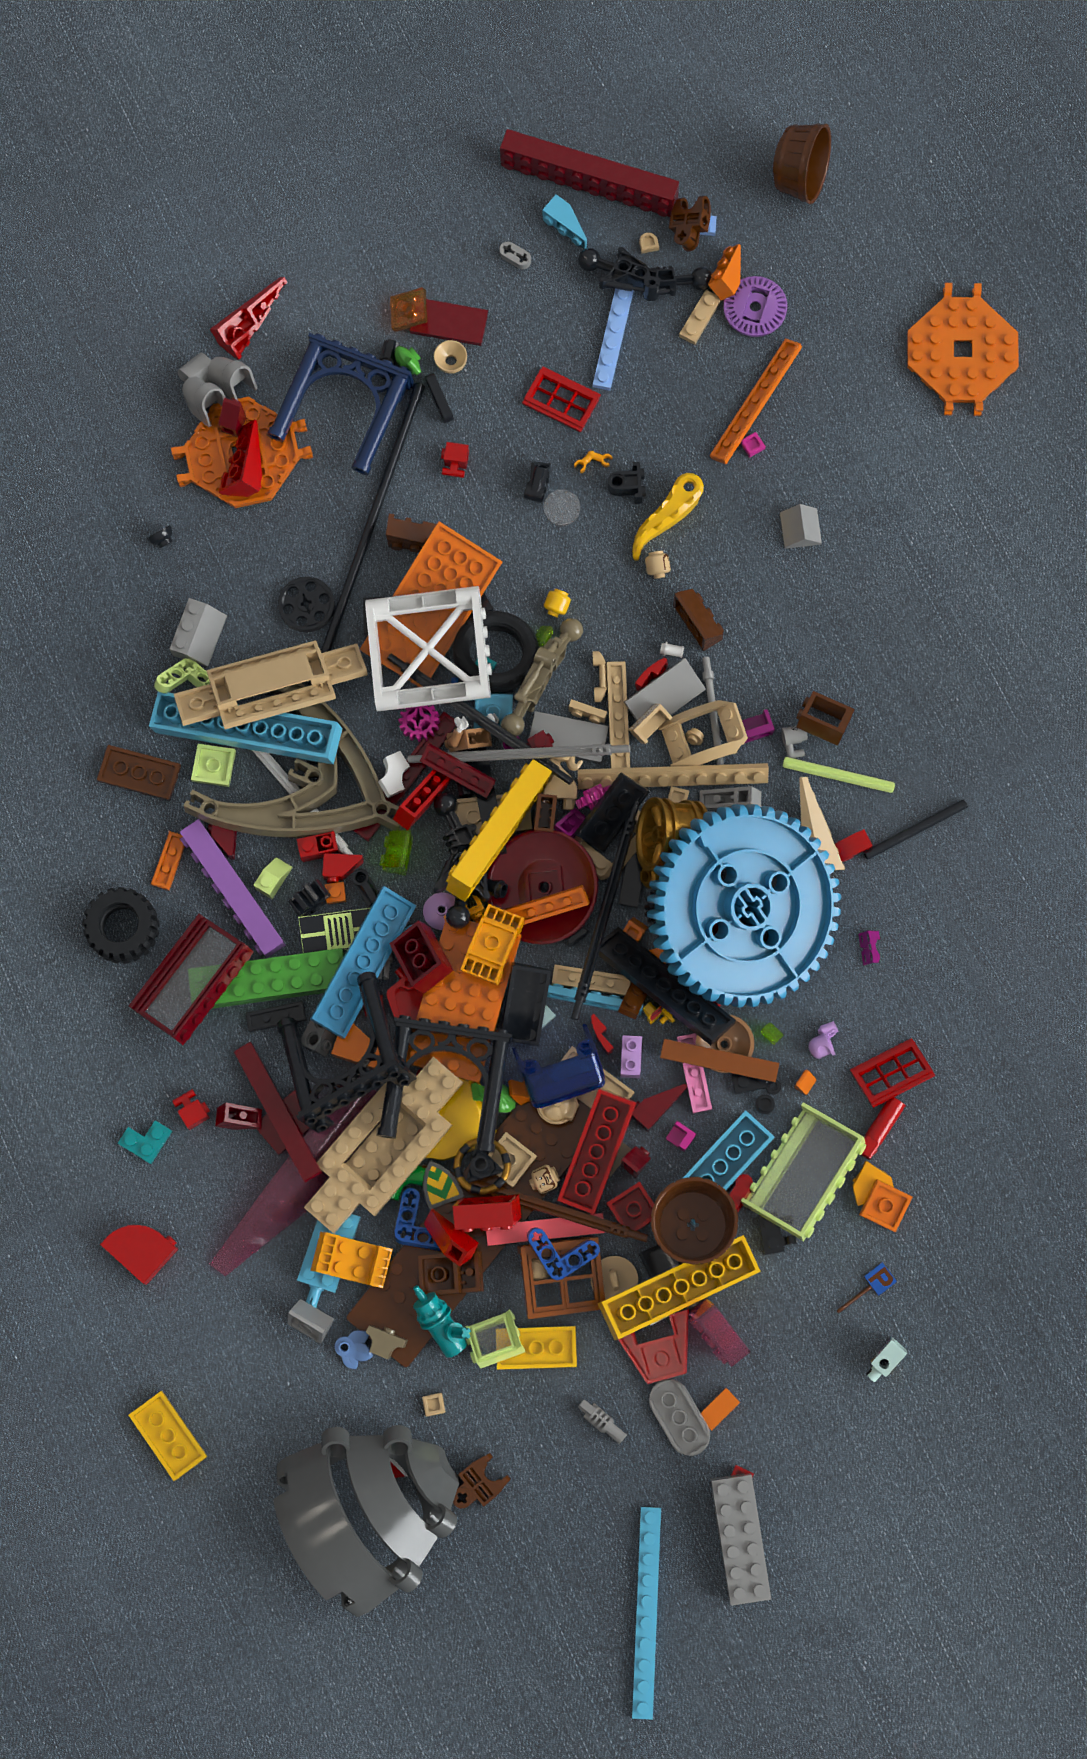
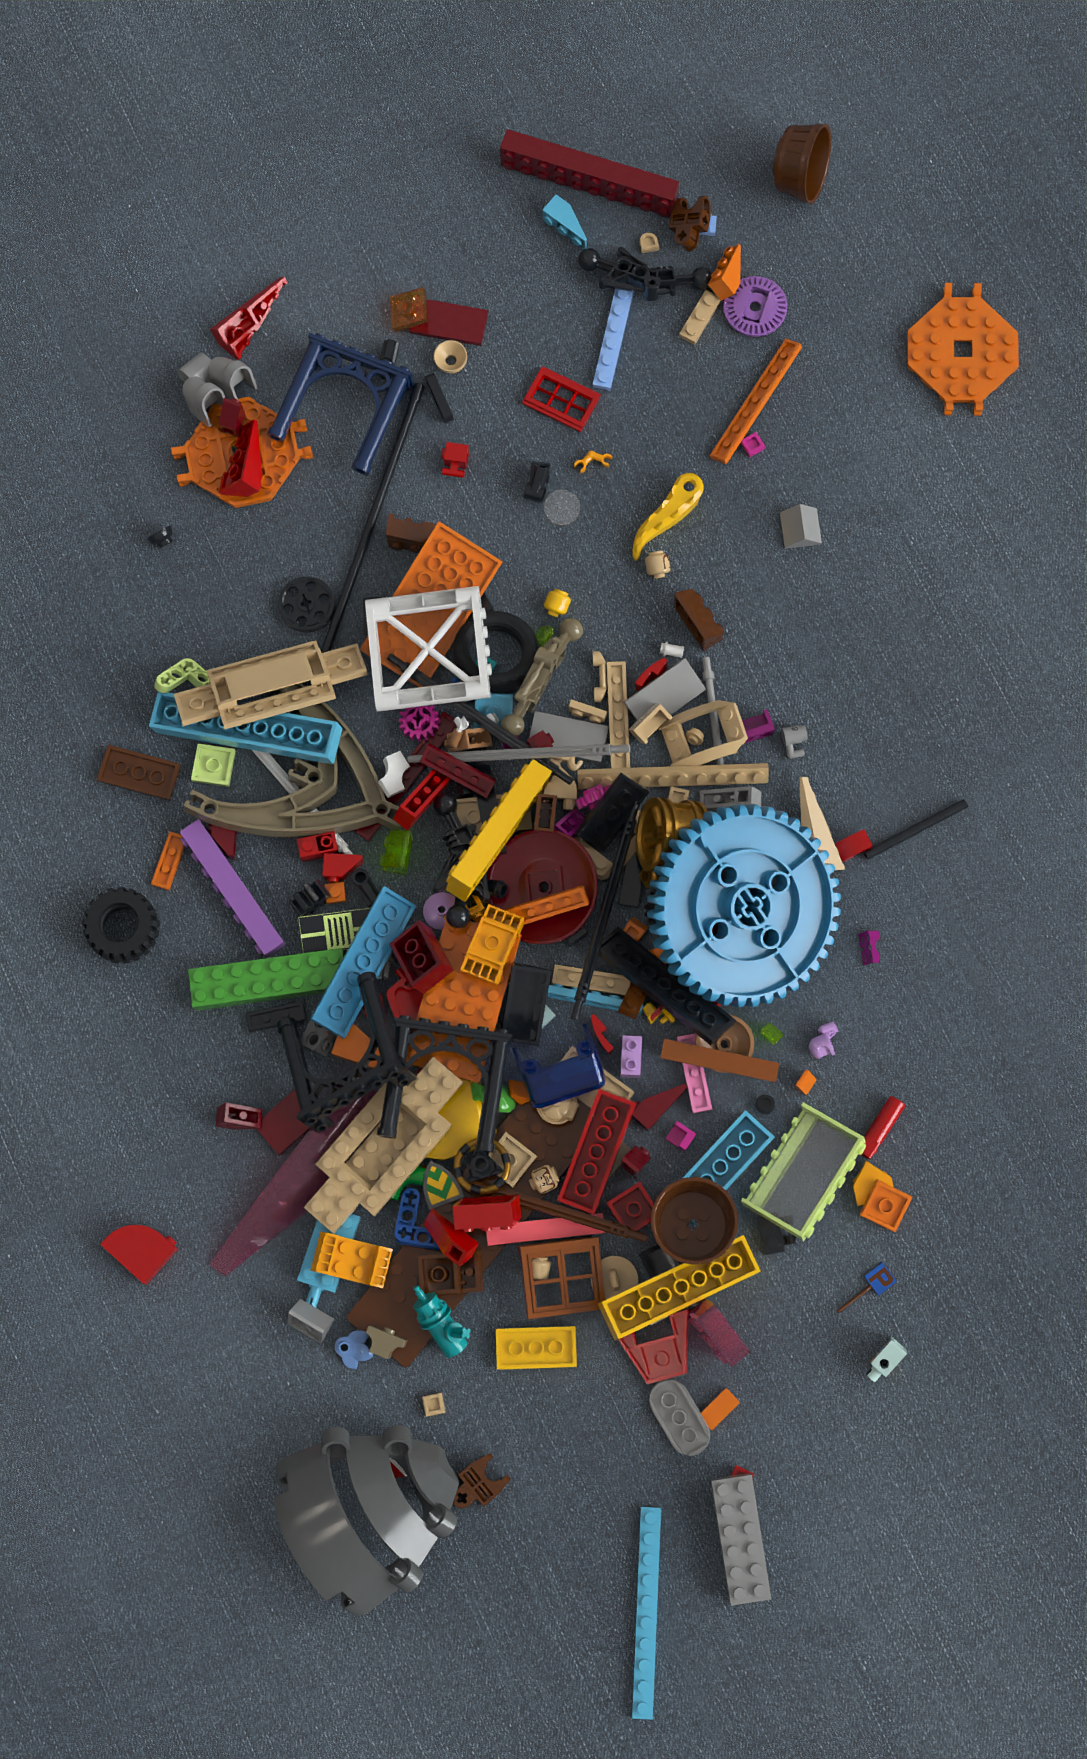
teal plate [117,1120,172,1164] -> none
yellow plate [128,1391,208,1481] -> none
window [129,914,254,1045] -> none
light grey slope [169,598,227,667] -> none
red brick [172,1089,210,1130] -> none
dark red tile [234,1042,322,1183] -> none
yellowish green slope [253,857,293,899] -> none
bright green animal [395,346,421,375] -> none
yellowish green window [465,1309,526,1368] -> none
light grey beam [499,242,531,269] -> none
blue beam [527,1227,600,1280] -> none
light grey hinge [578,1400,627,1444] -> none
black pin [608,462,646,504] -> none
red leg [729,1174,753,1213] -> none
black hinge [731,1074,781,1095] -> none
yellowish green axle [783,757,895,793] -> none
reddish brown window [796,691,855,746] -> none
red piece [850,1038,935,1108] -> none

